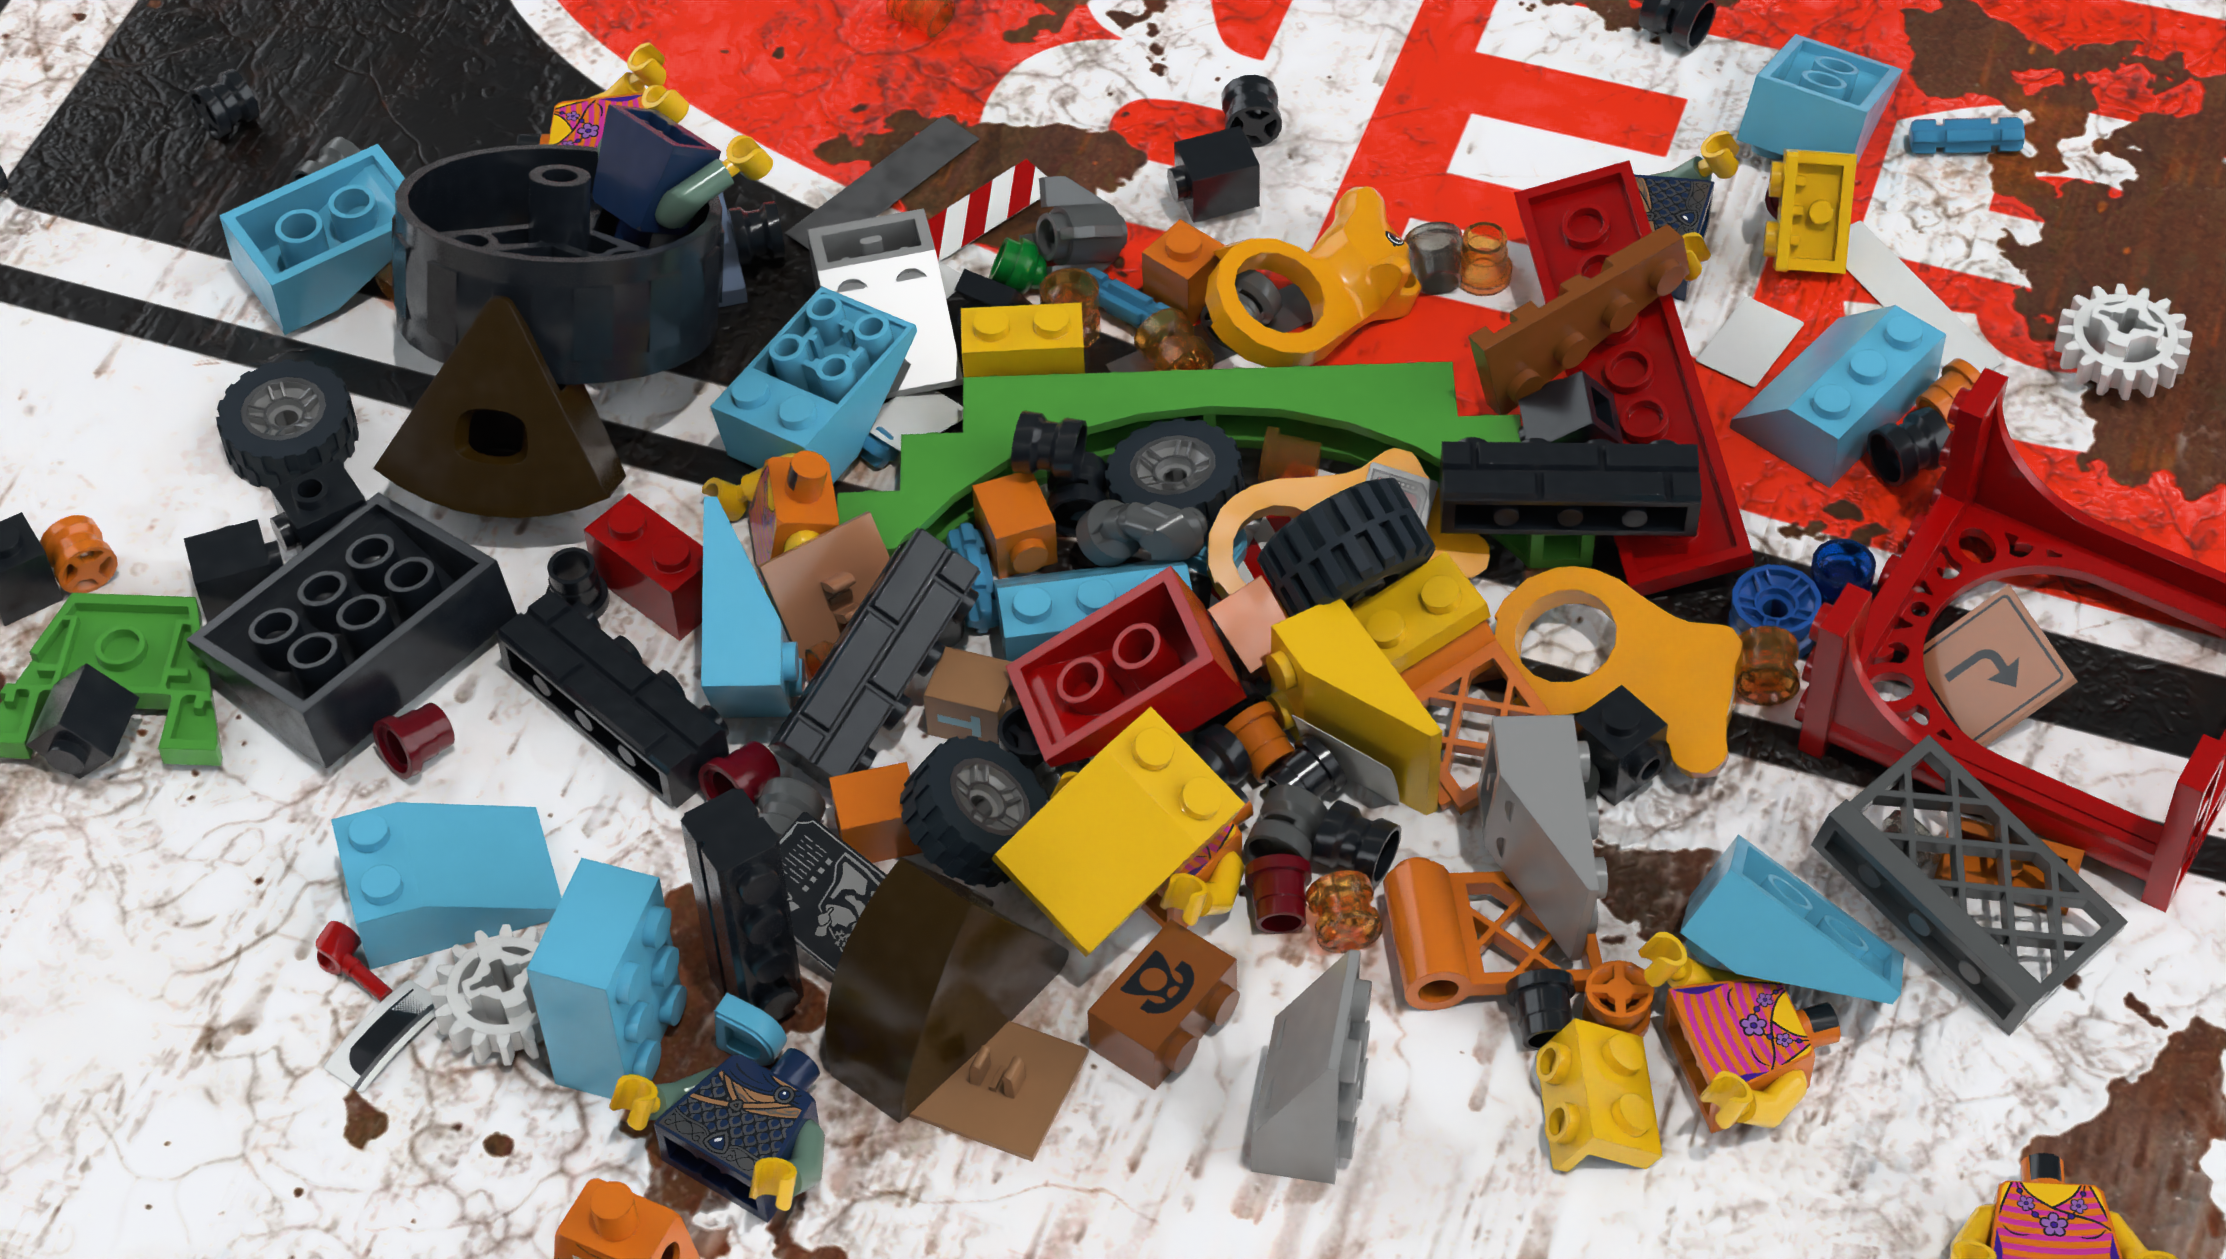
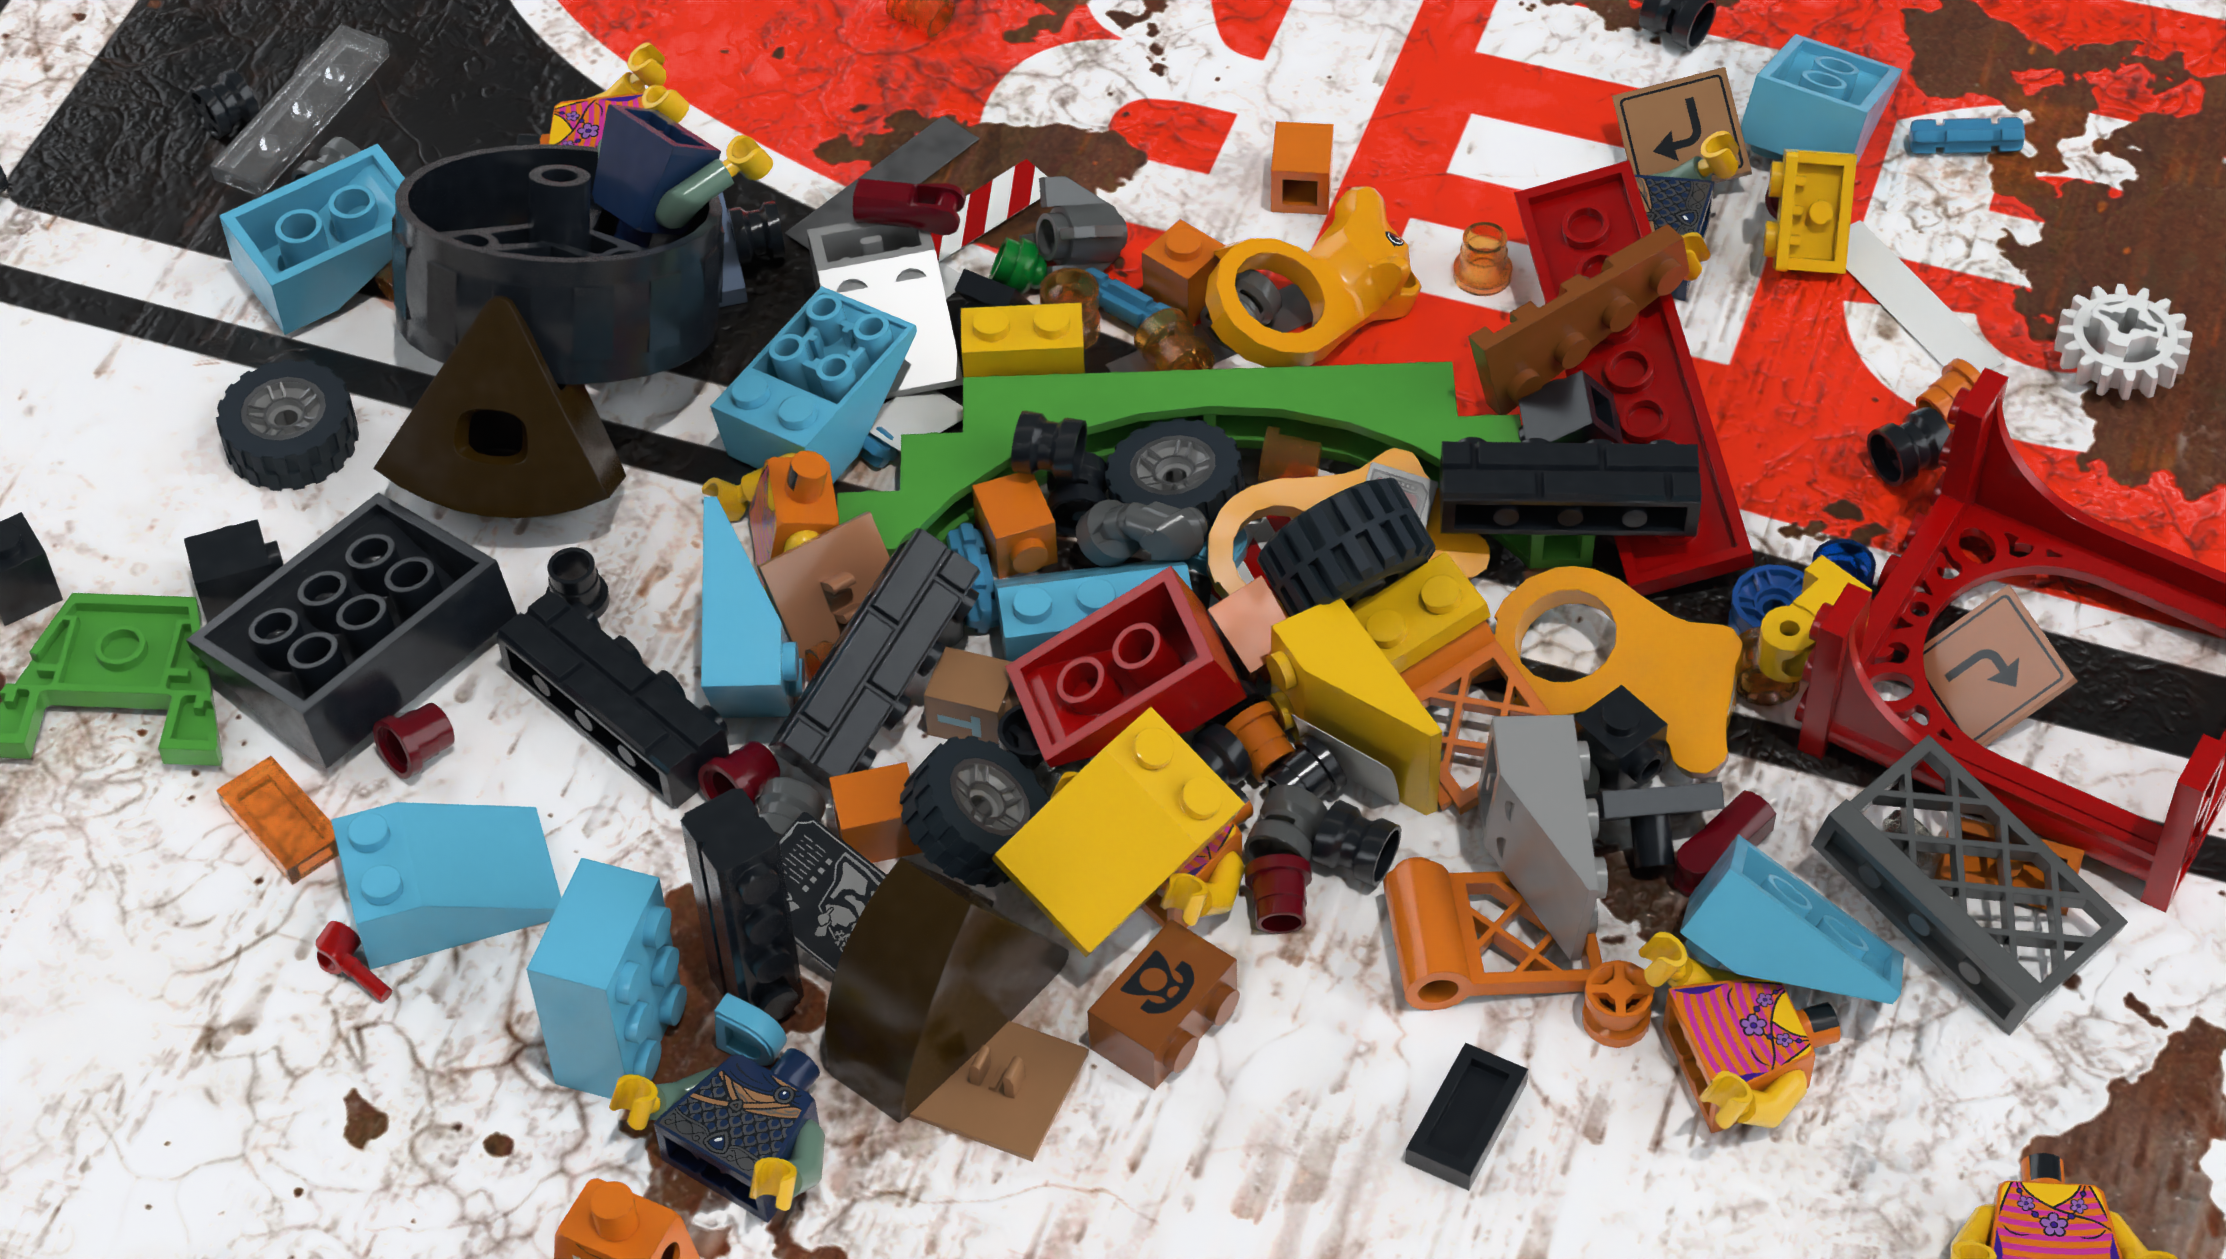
black brick [26,663,140,779] -> none
orange wheel [40,515,118,593] -> none
black brick [270,459,366,553] -> none
sticker [324,980,435,1093] -> none
white gear [430,924,544,1066] -> none
red brick [583,493,703,641] -> none
black brick [1167,126,1260,223] -> none
black wheel [1221,74,1282,148] -> none
light grey slope [1251,949,1372,1184] -> none
clear orange wheel [1306,870,1383,954] -> none
clear smoke piece [1404,222,1464,295] -> none
black piece [1505,969,1576,1050] -> none
yellow bracket [1536,1018,1663,1172] -> none
white sticker [1696,297,1804,387] -> none
medium azure slope [1730,305,1946,488] -> none
none -> clear tile [210,24,390,197]
none -> clear orange tile [216,756,339,885]
none -> dark red bar [852,178,966,235]
none -> orange brick [1271,121,1334,215]
none -> black tile [1405,1042,1529,1191]
none -> black tile [1585,782,1725,868]
none -> medium nougat piece [1612,67,1752,184]
none -> dark red bar [1673,790,1777,897]
none -> yellow leg [1757,555,1872,683]

